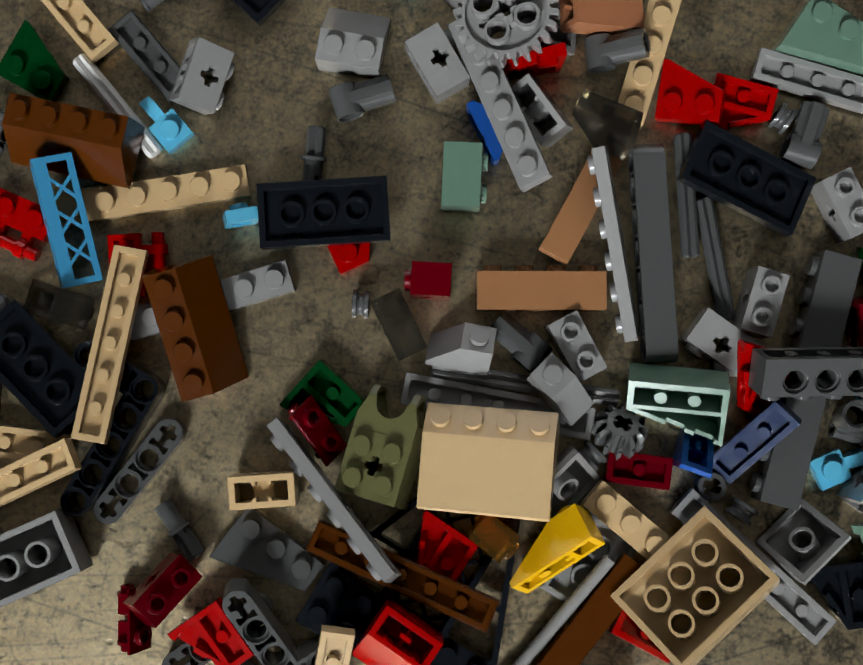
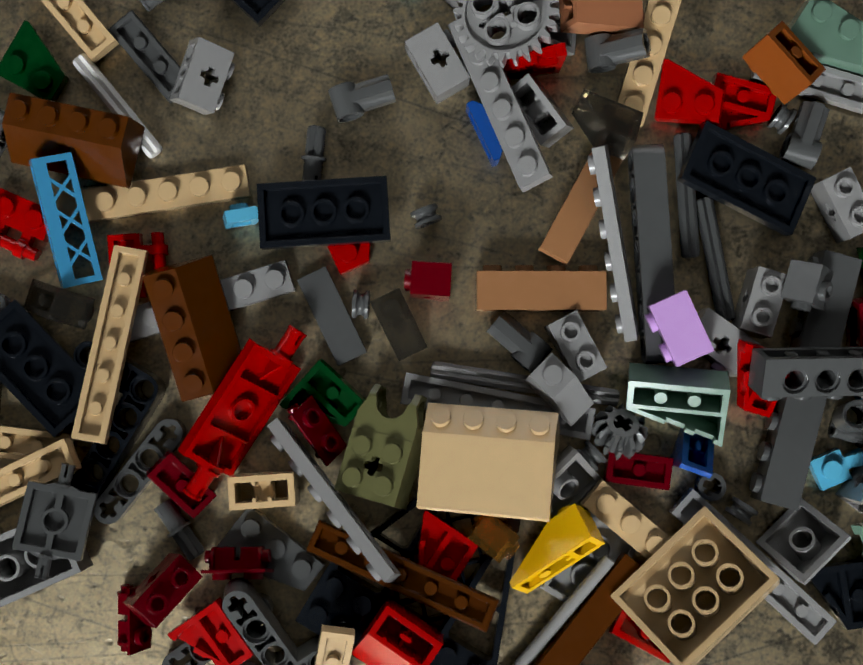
medium azure plate [139,96,195,155] -> none
light grey slope [315,7,391,79] -> none
light grey slope [424,322,497,376] -> none
sand green brick [441,141,488,212] -> none
dark blue plate [713,400,802,484] -> none
none -> dark grey plate [11,463,98,580]
none -> dark red plate [146,450,217,519]
none -> red plate [178,324,307,501]
none -> dark red hinge [201,546,274,580]
none -> dark grey tile [297,266,367,366]
none -> dark grey bush [410,203,442,229]
none -> lavender brick [644,290,715,367]
none -> dark orange brick [742,21,826,105]
none -> dark grey brick [781,259,834,313]

